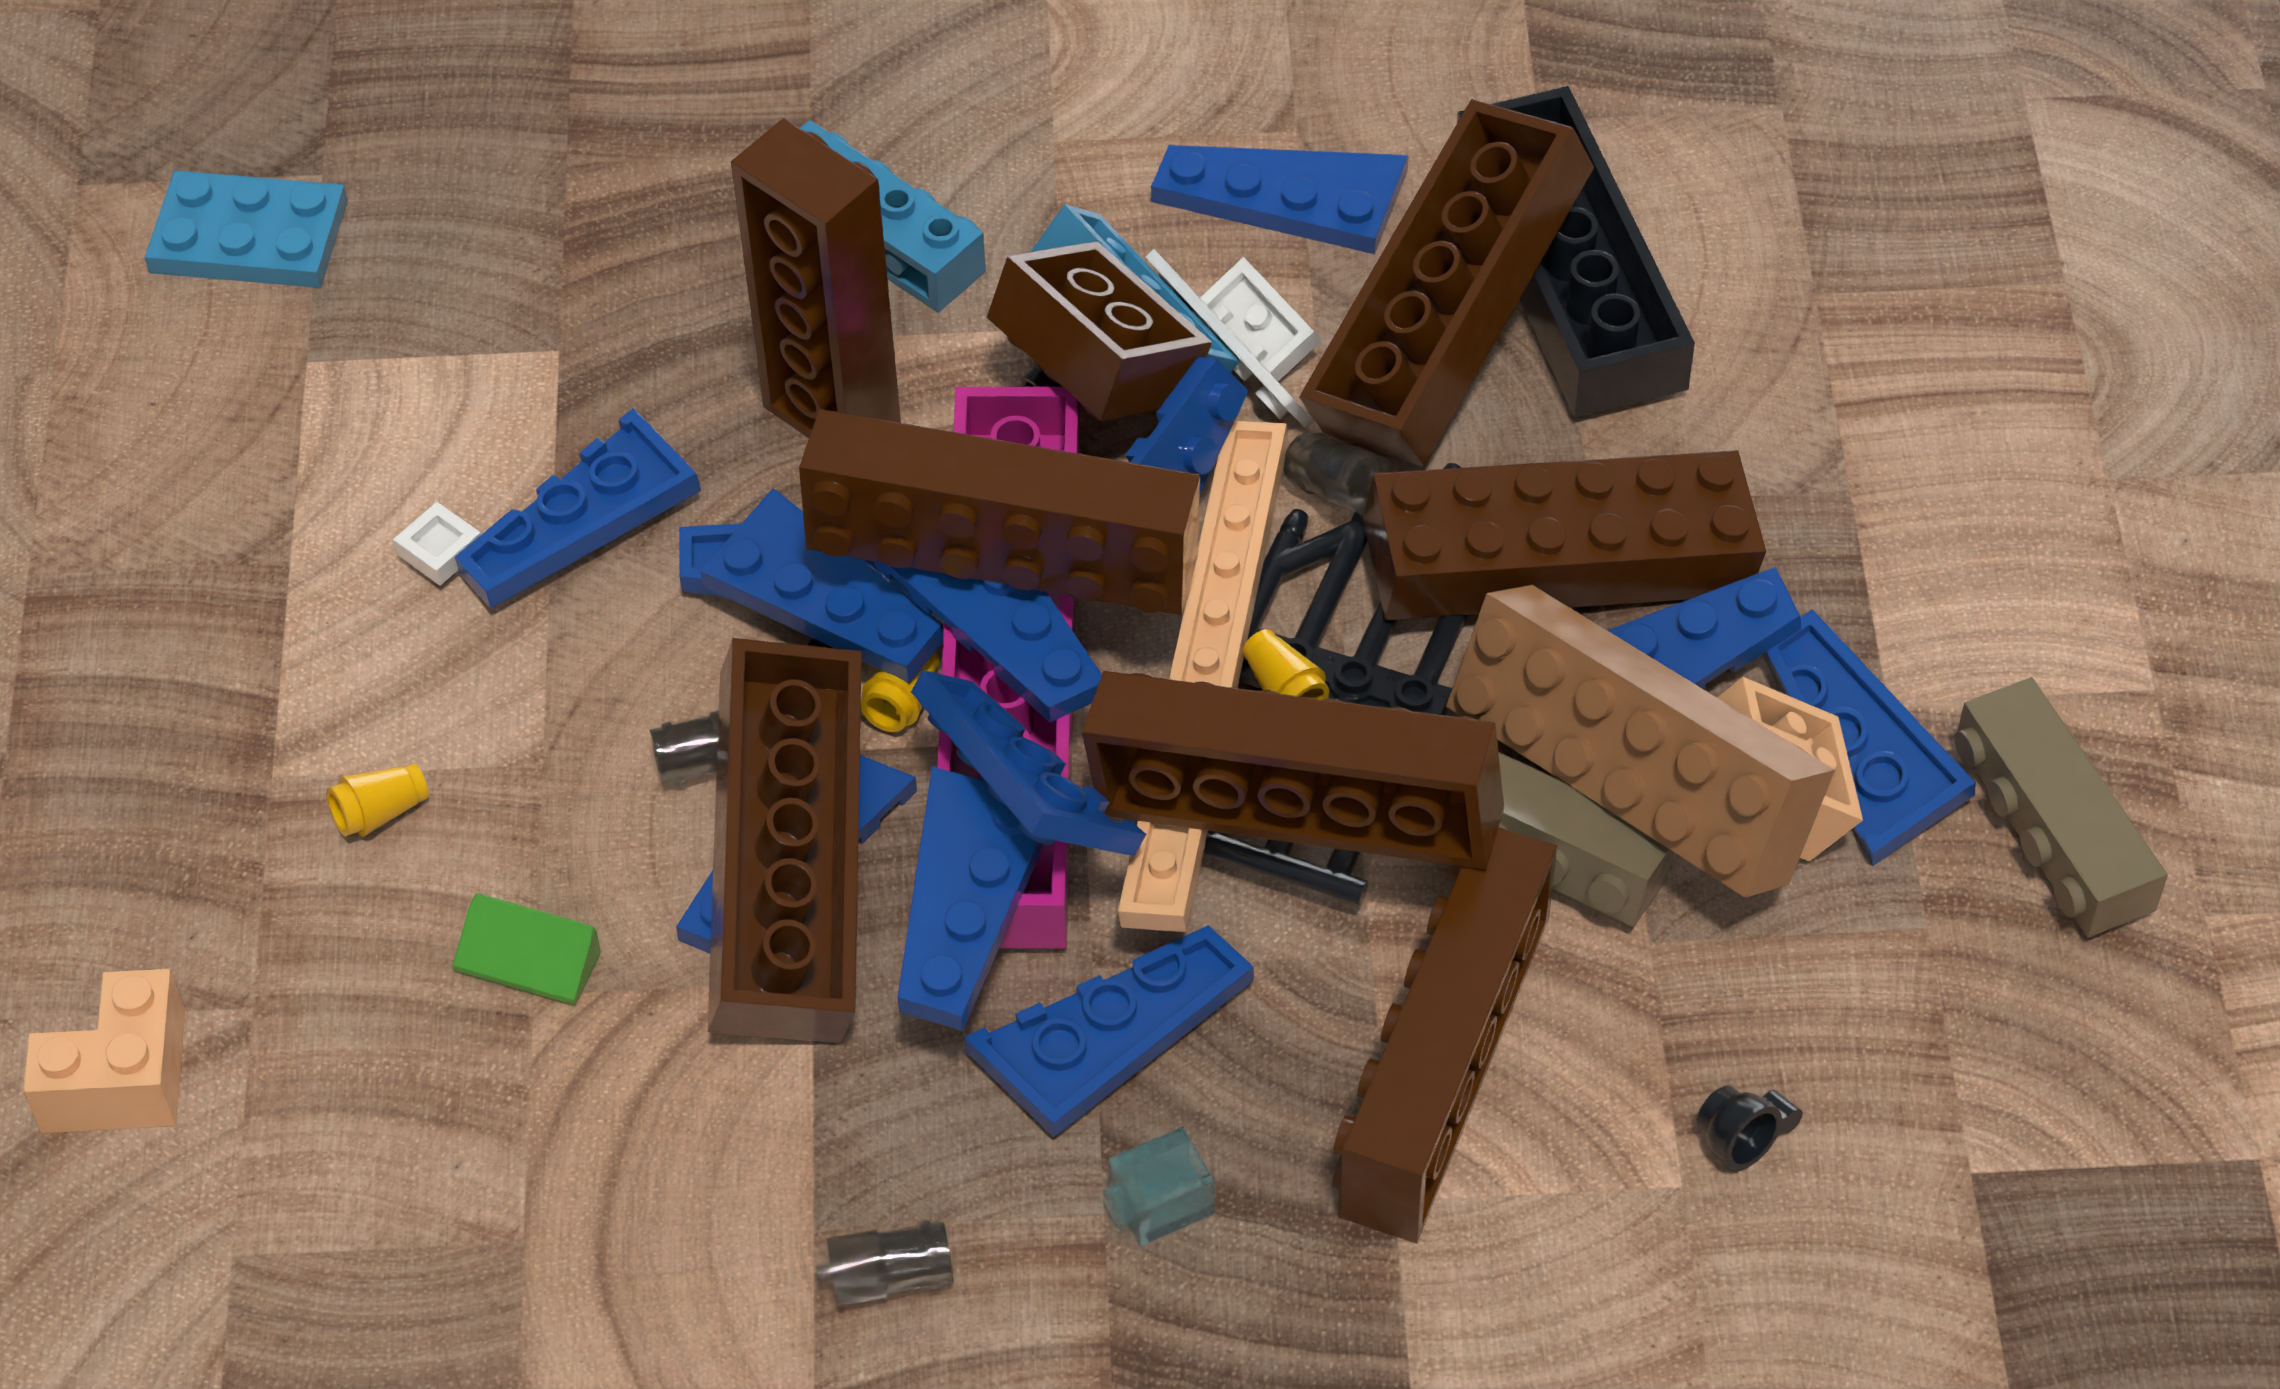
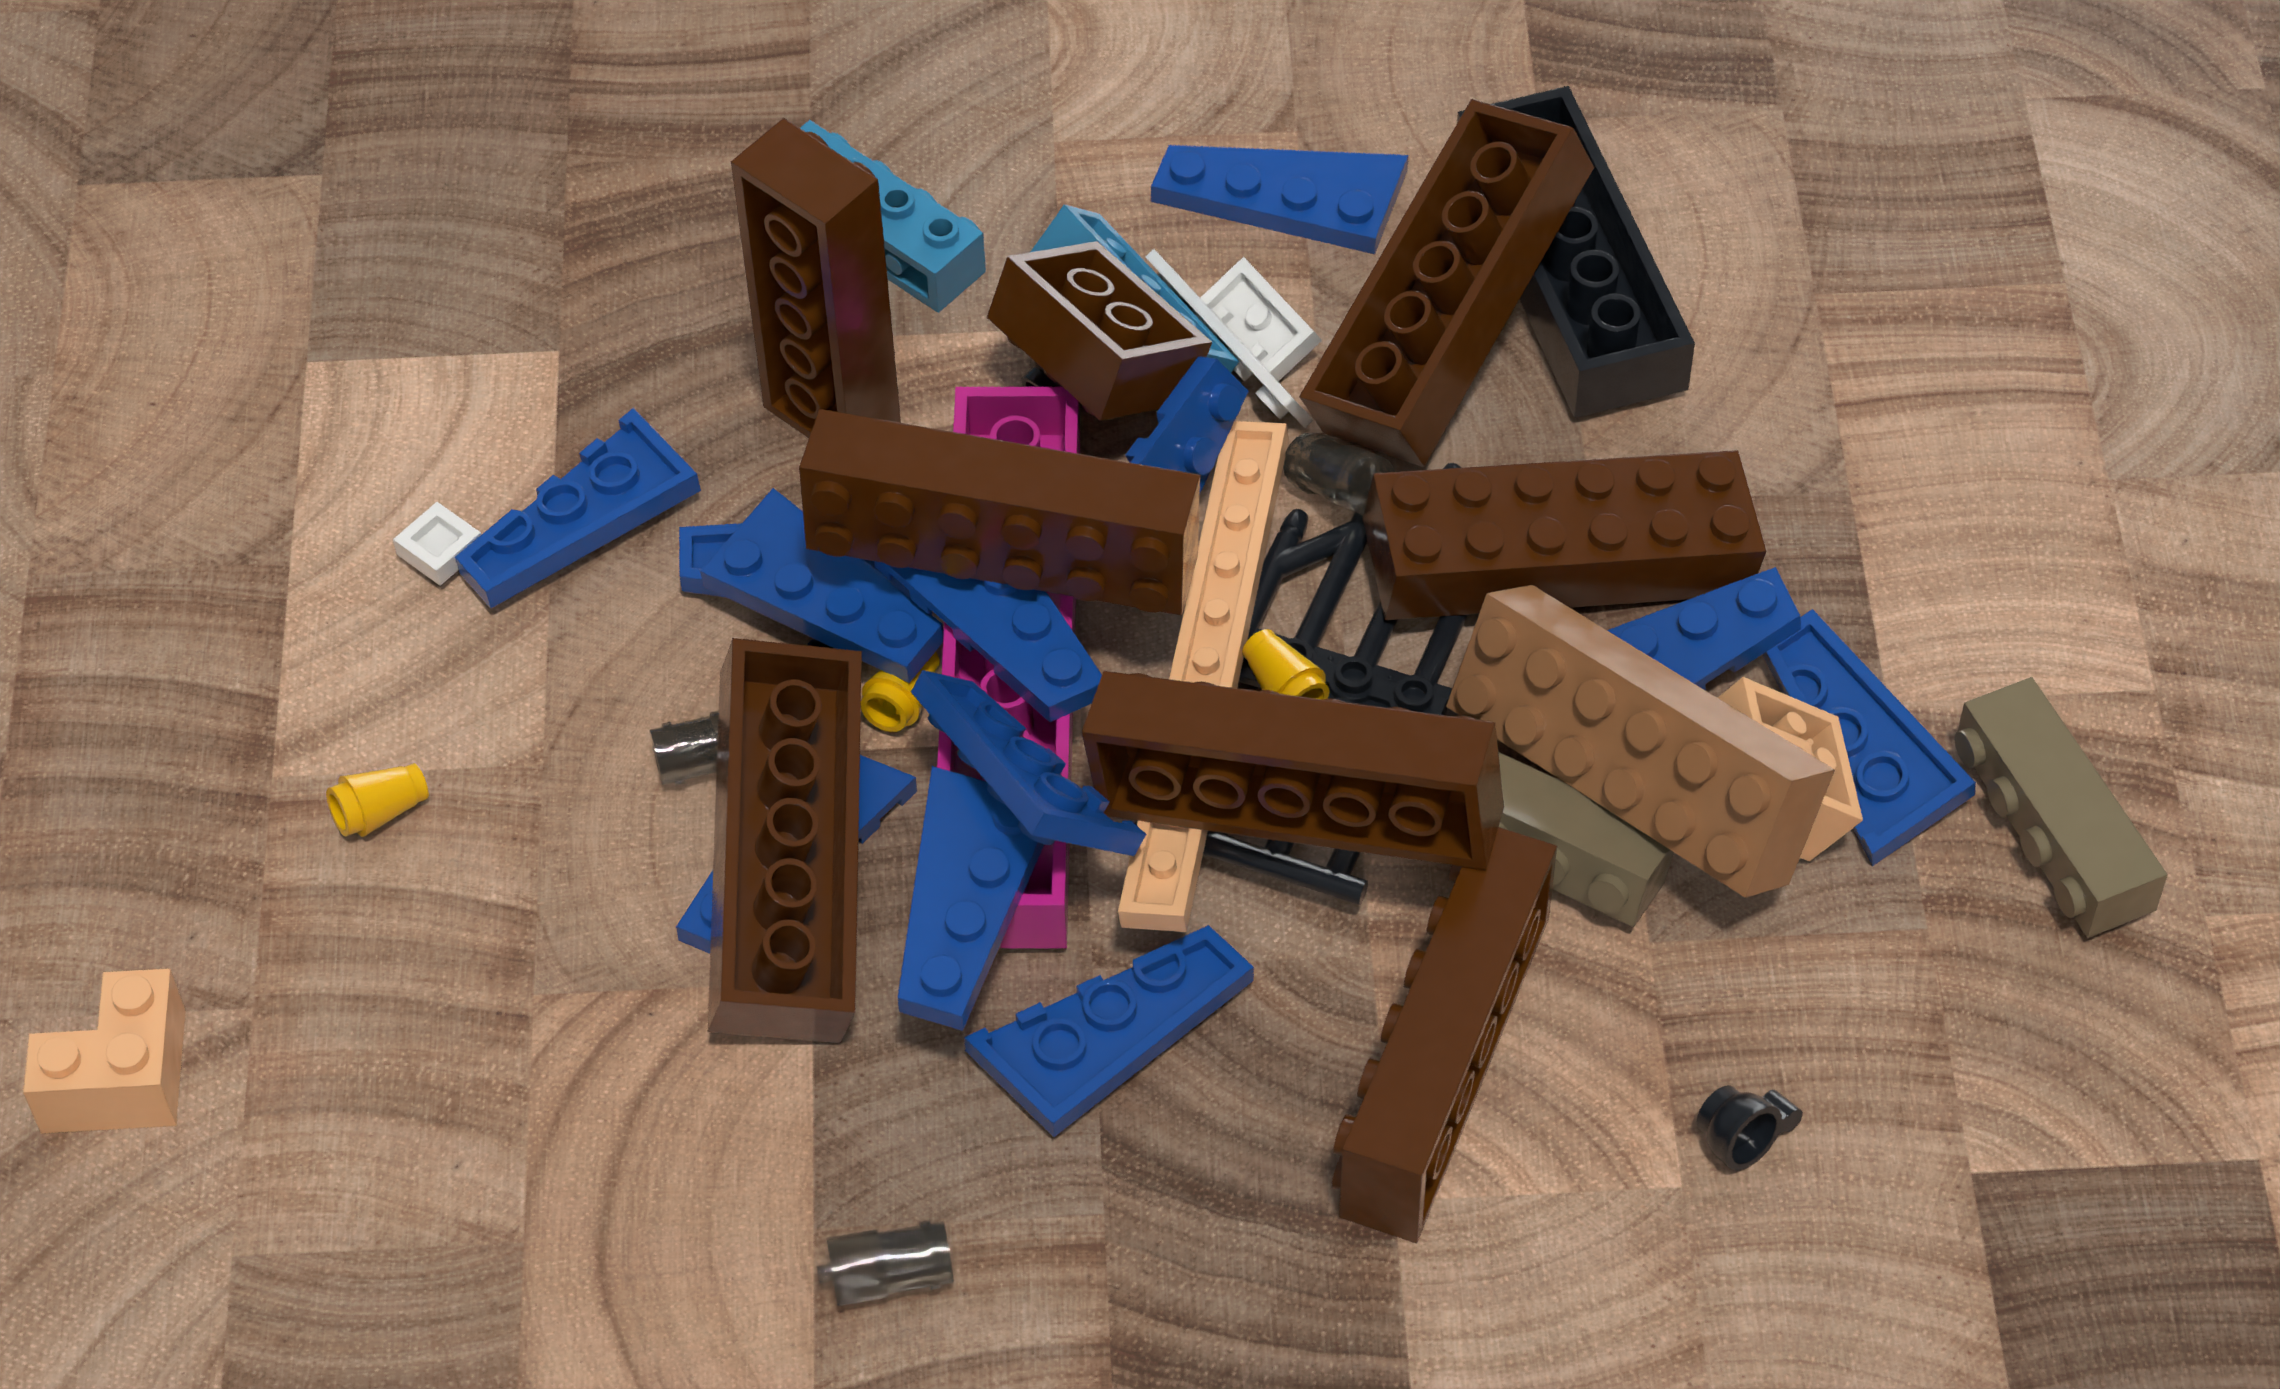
dark azure plate [144,170,348,288] -> none
bright green slope [452,893,601,1006] -> none
clear light blue brick [1103,1127,1214,1247] -> none

